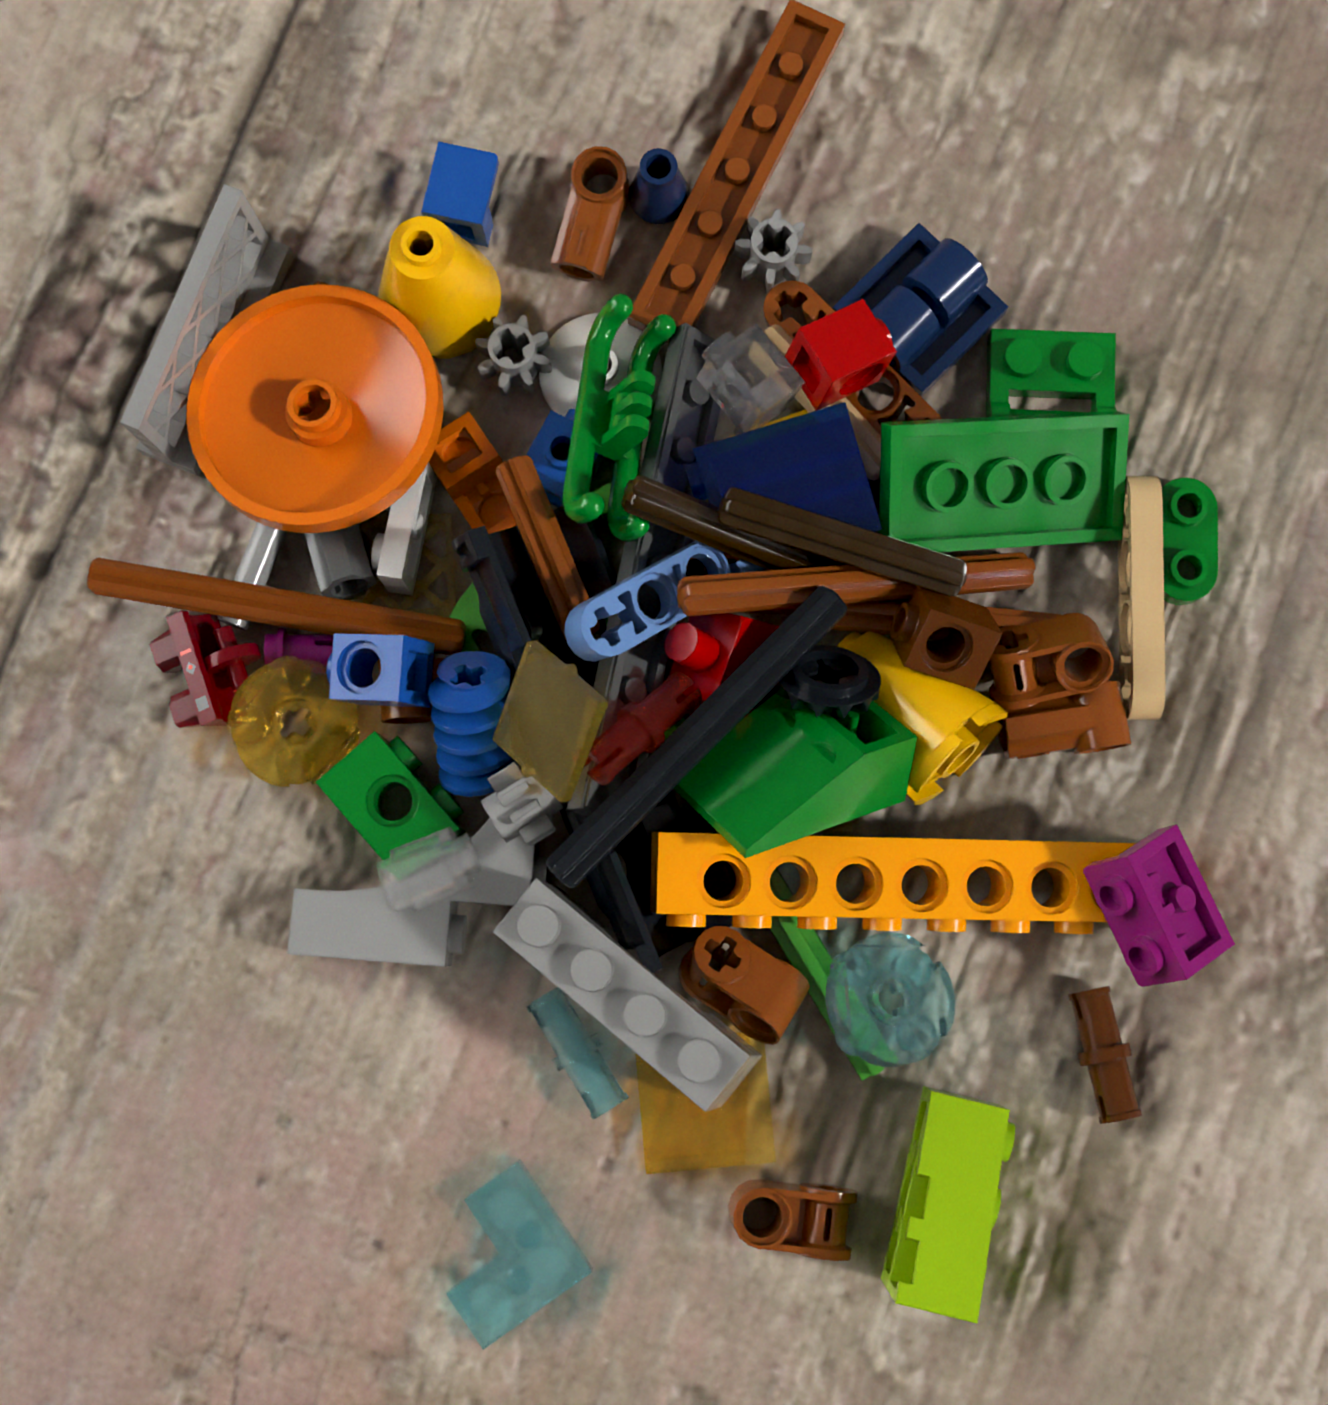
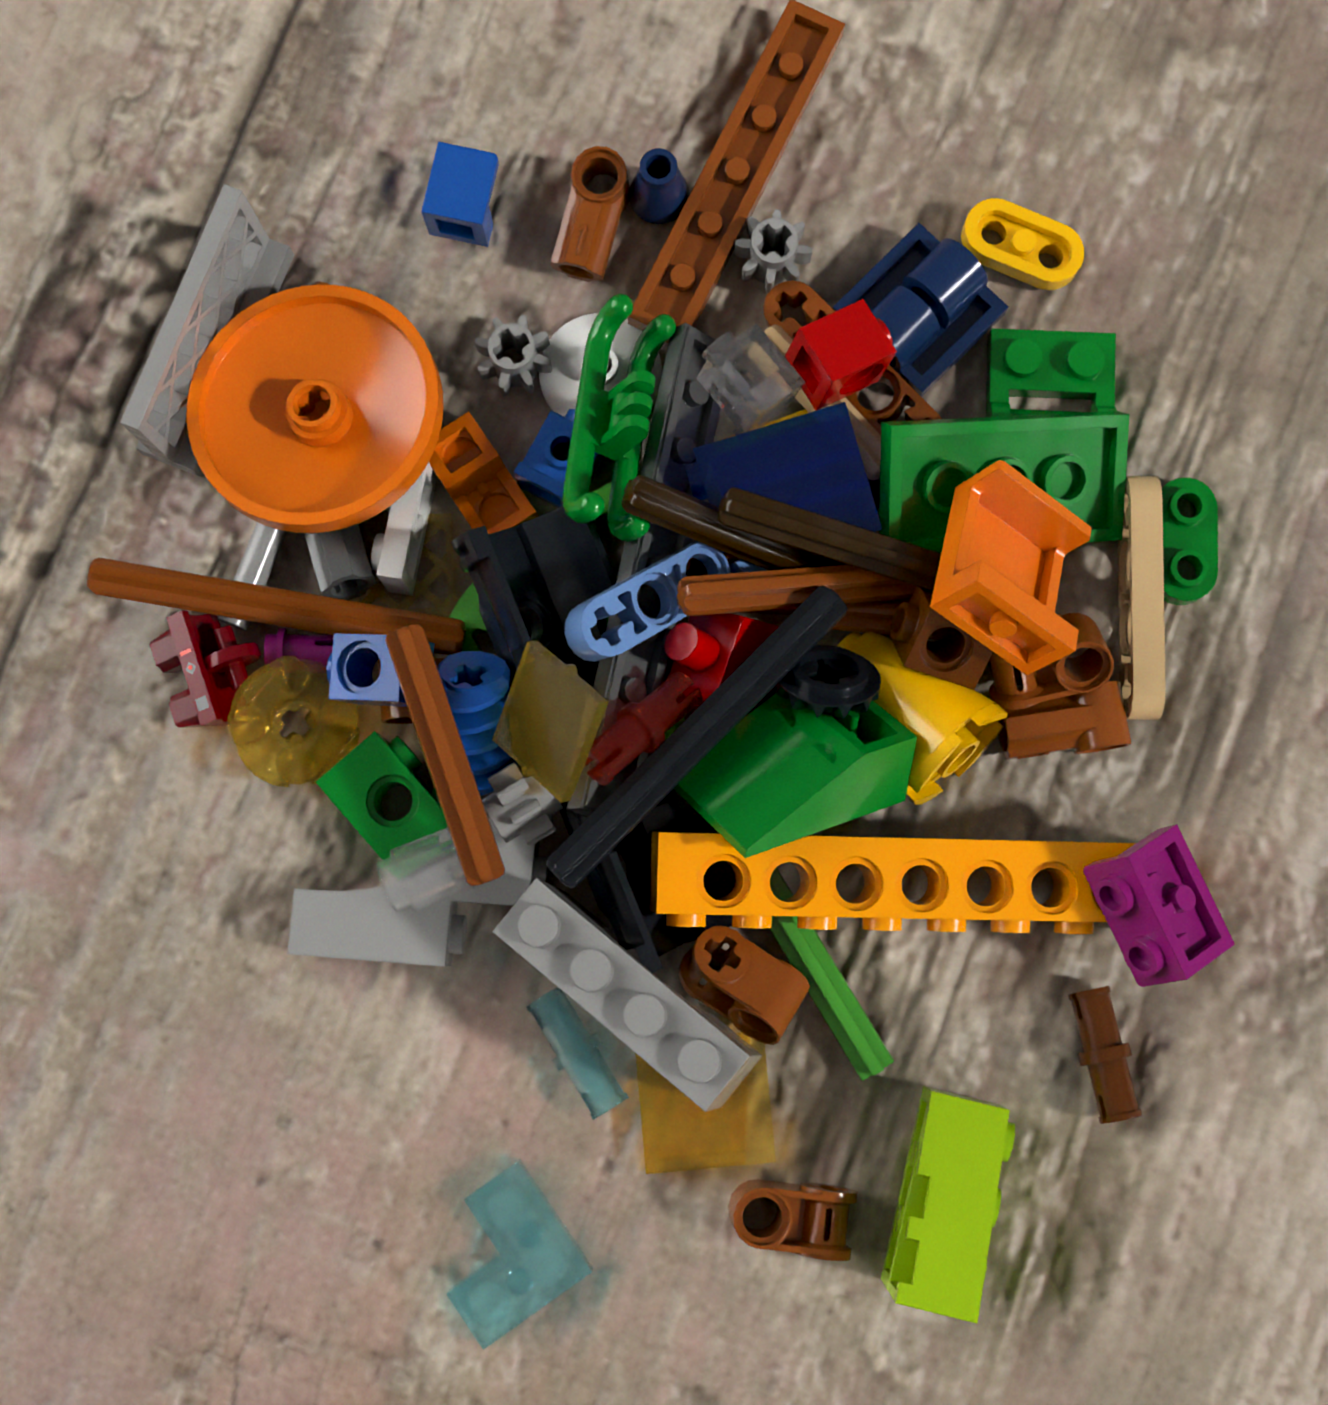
yellow cone [378,216,502,359] -> none
dark orange axle [496,455,600,641] -> none
clear light blue plate [826,932,955,1068] -> none
none -> dark orange axle [385,624,505,886]
none -> orange panel [930,460,1092,675]
none -> yellow plate [961,198,1084,290]

